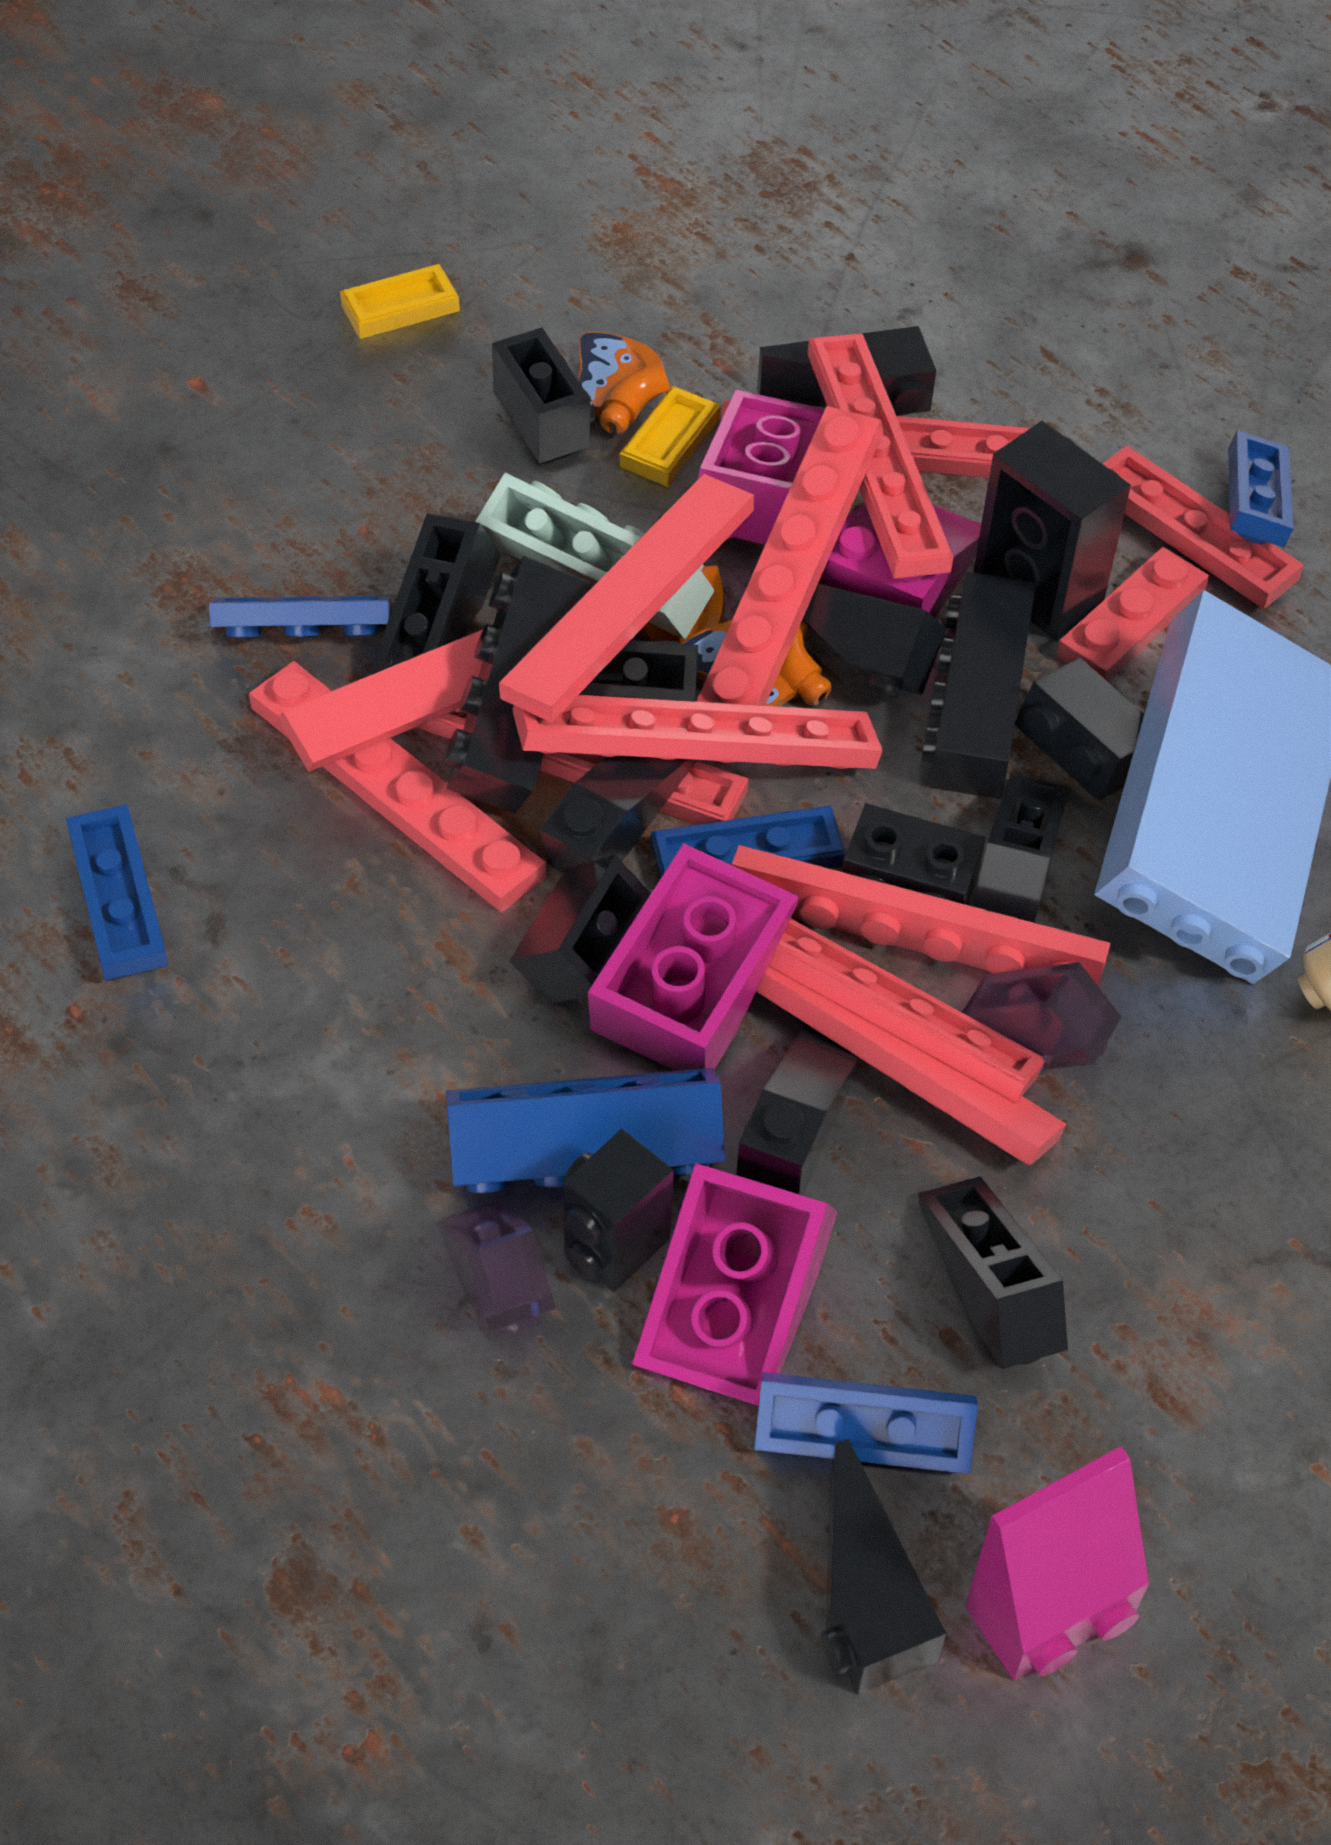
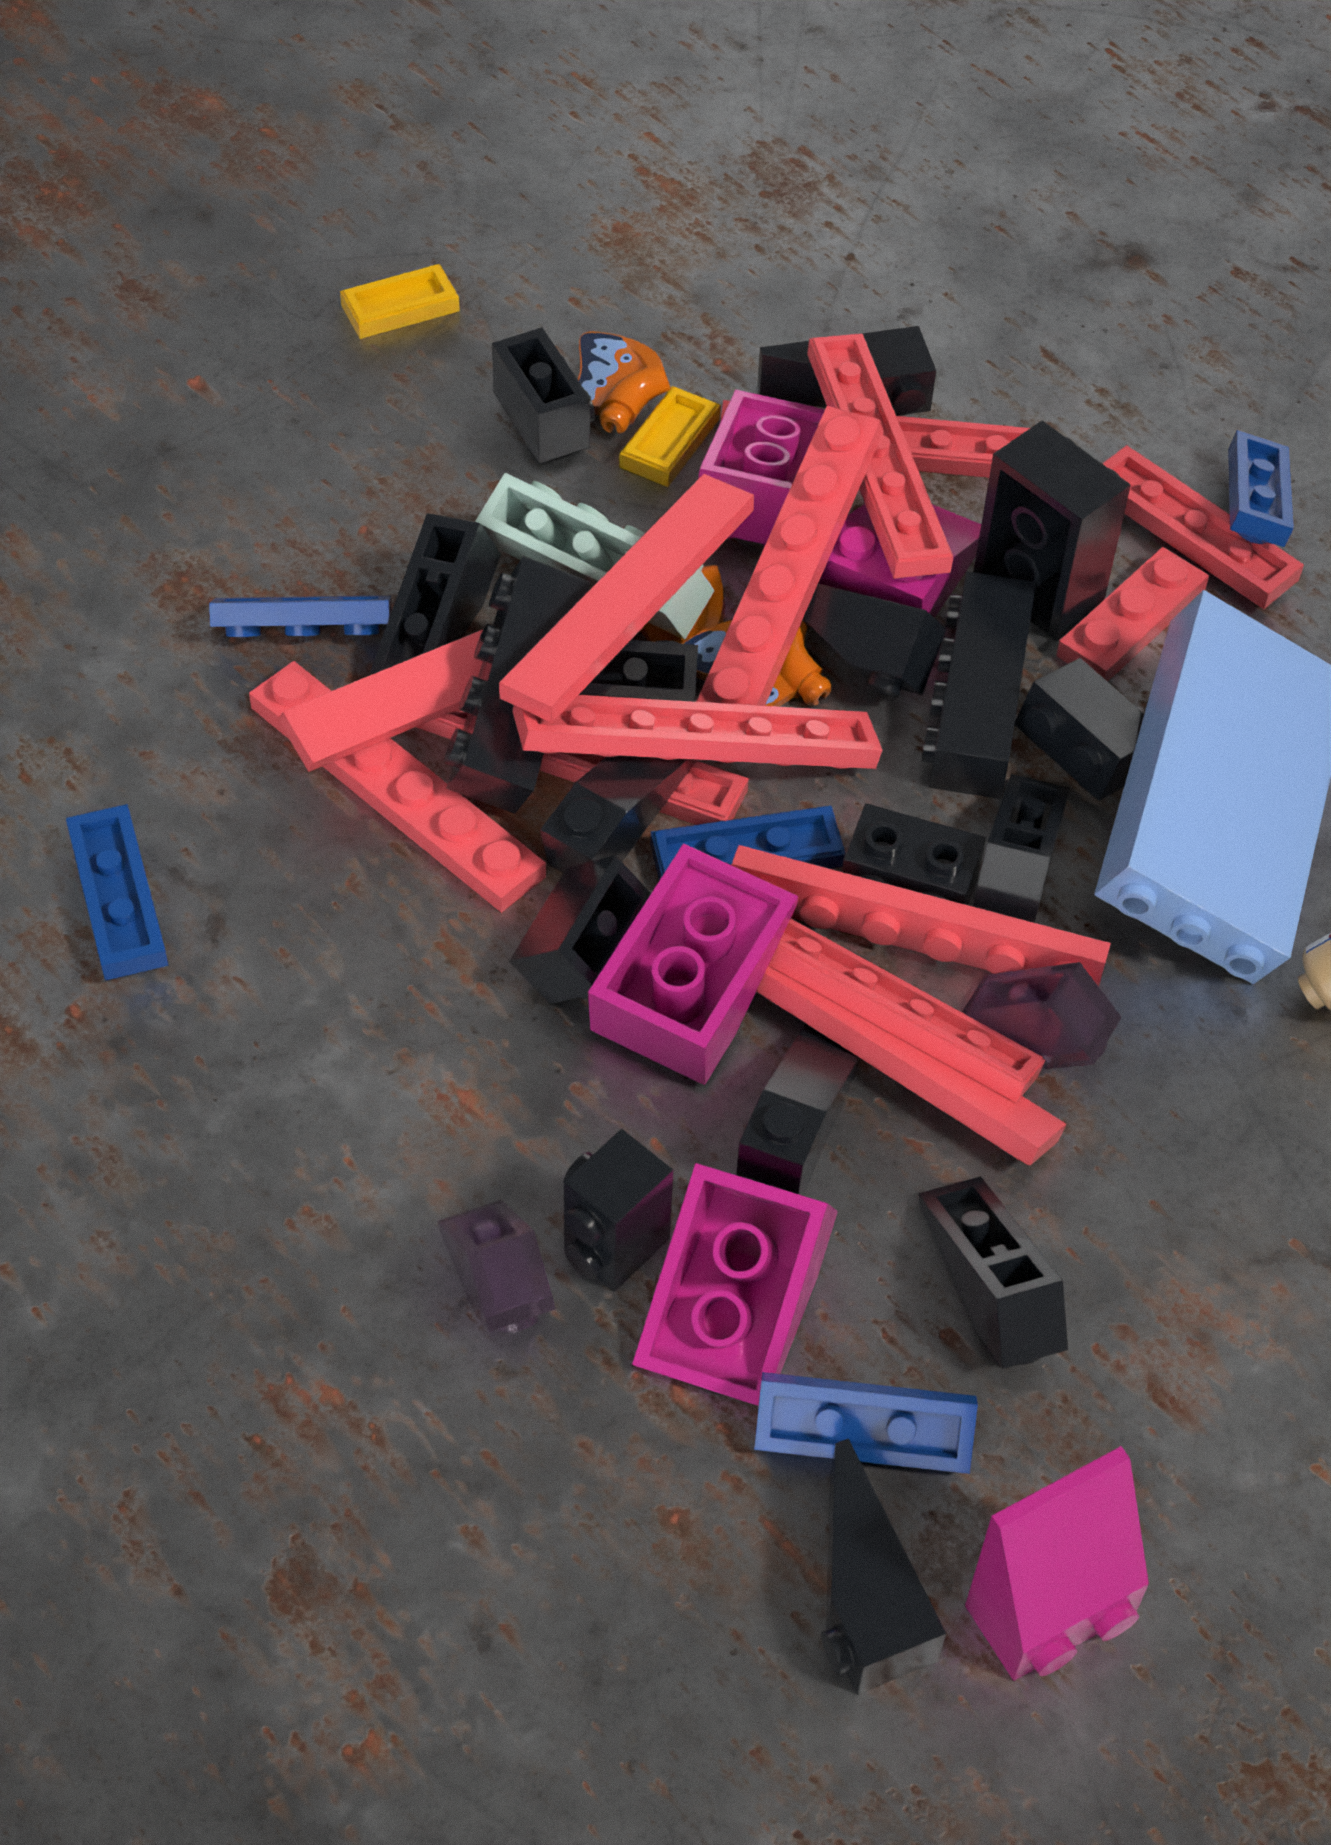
blue brick [445,1068,726,1193] -> none

